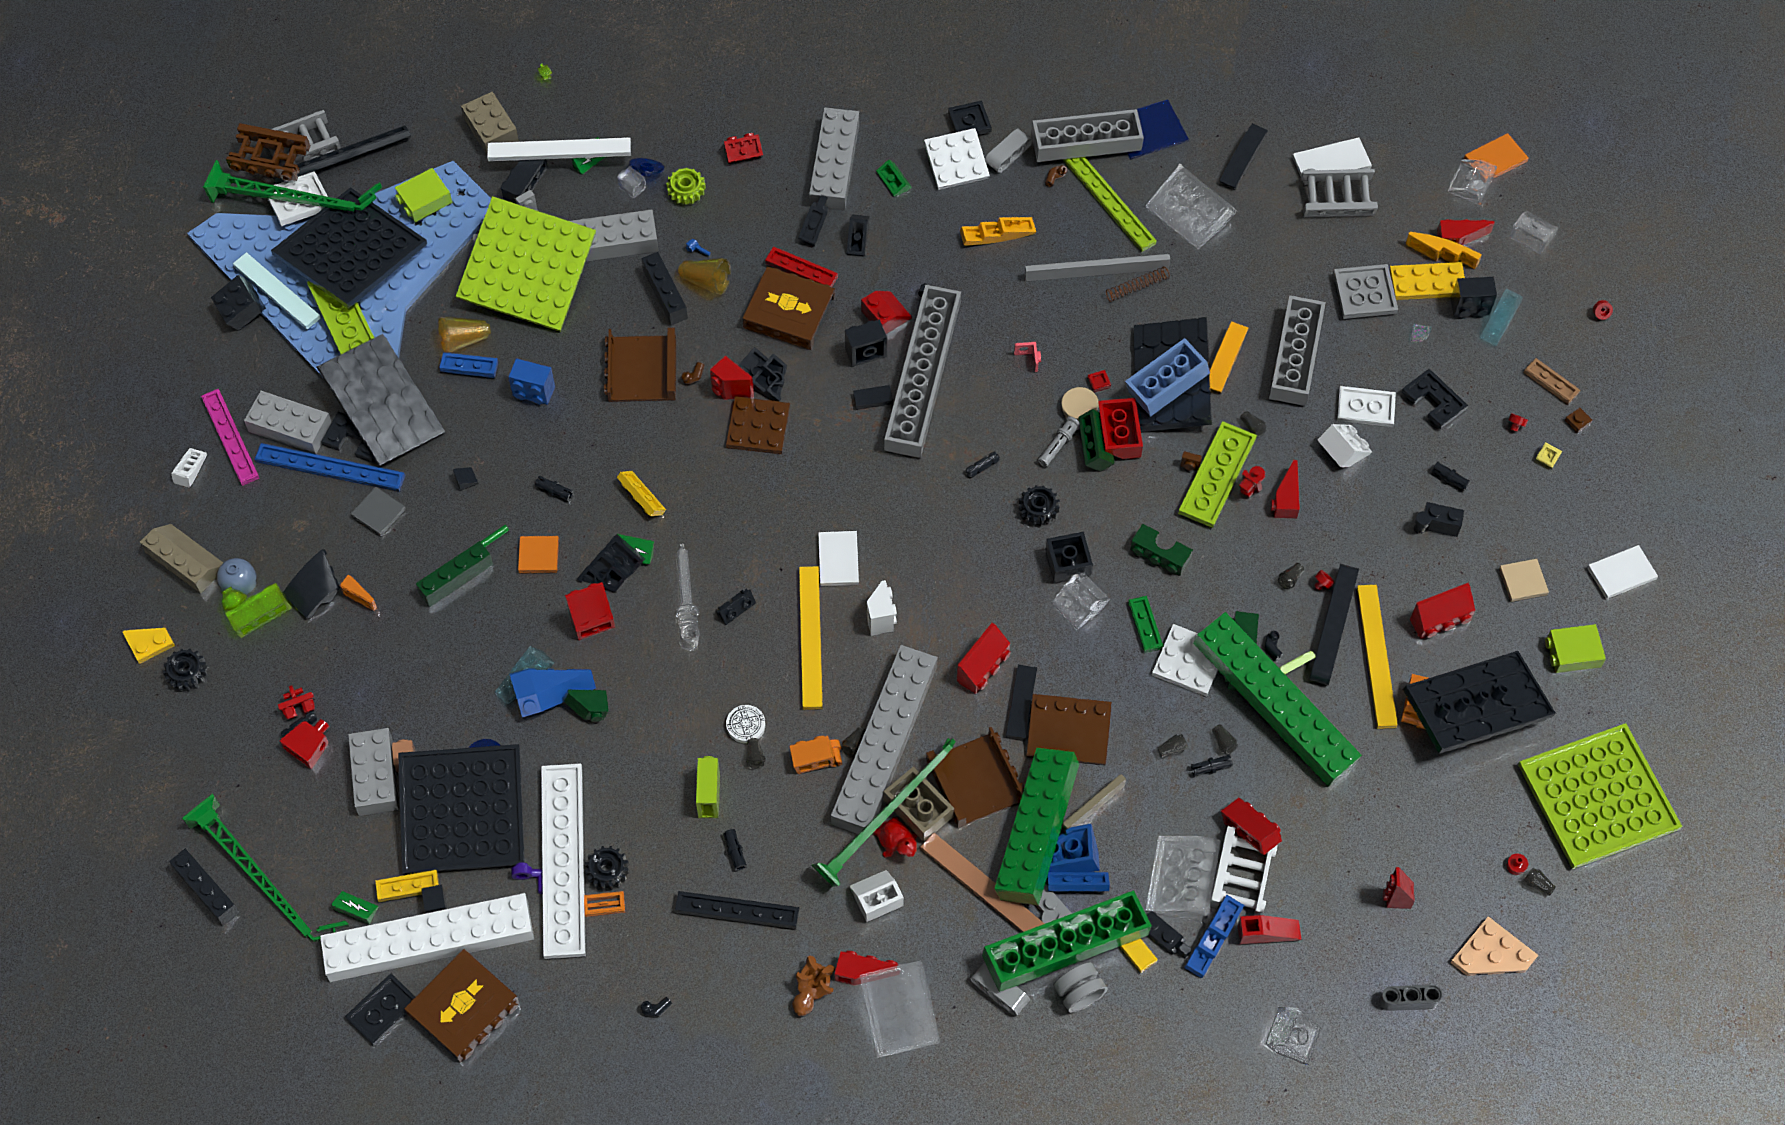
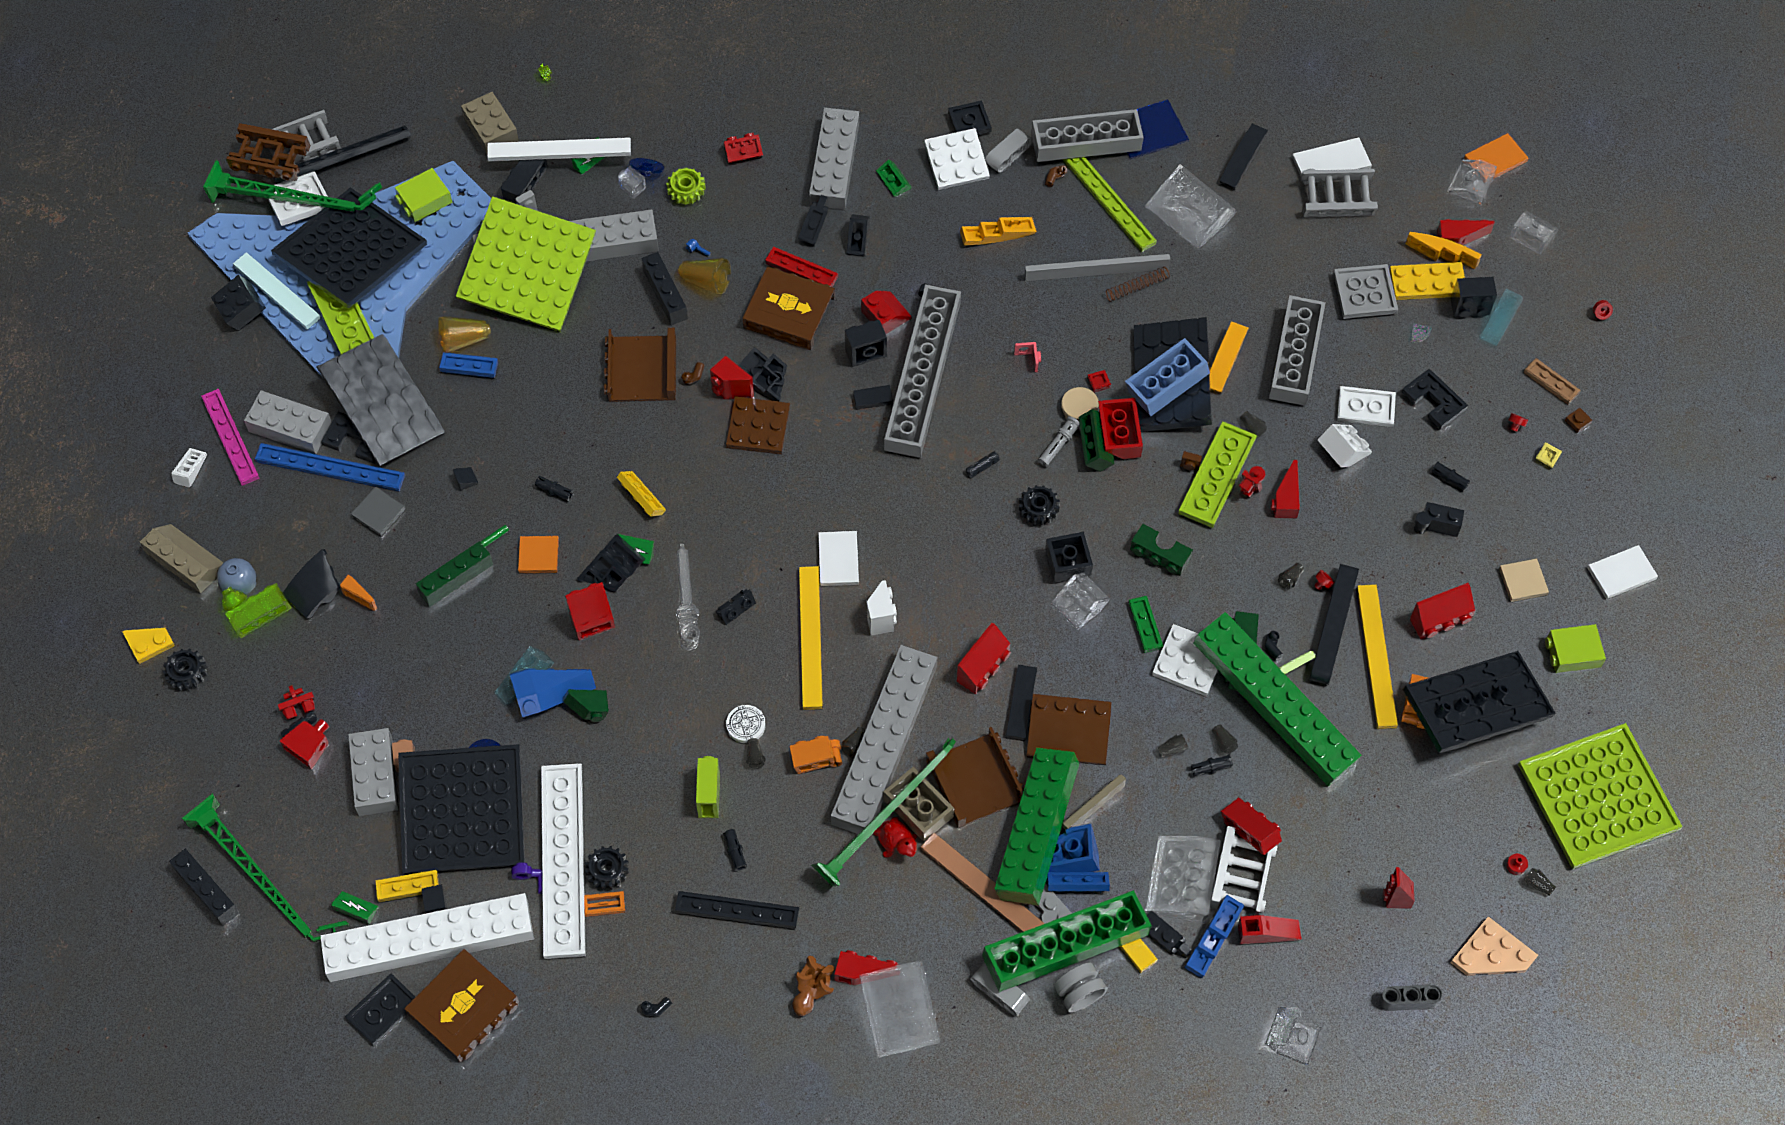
blue brick [508,359,555,405] -> none
white slope [849,870,904,922] -> none

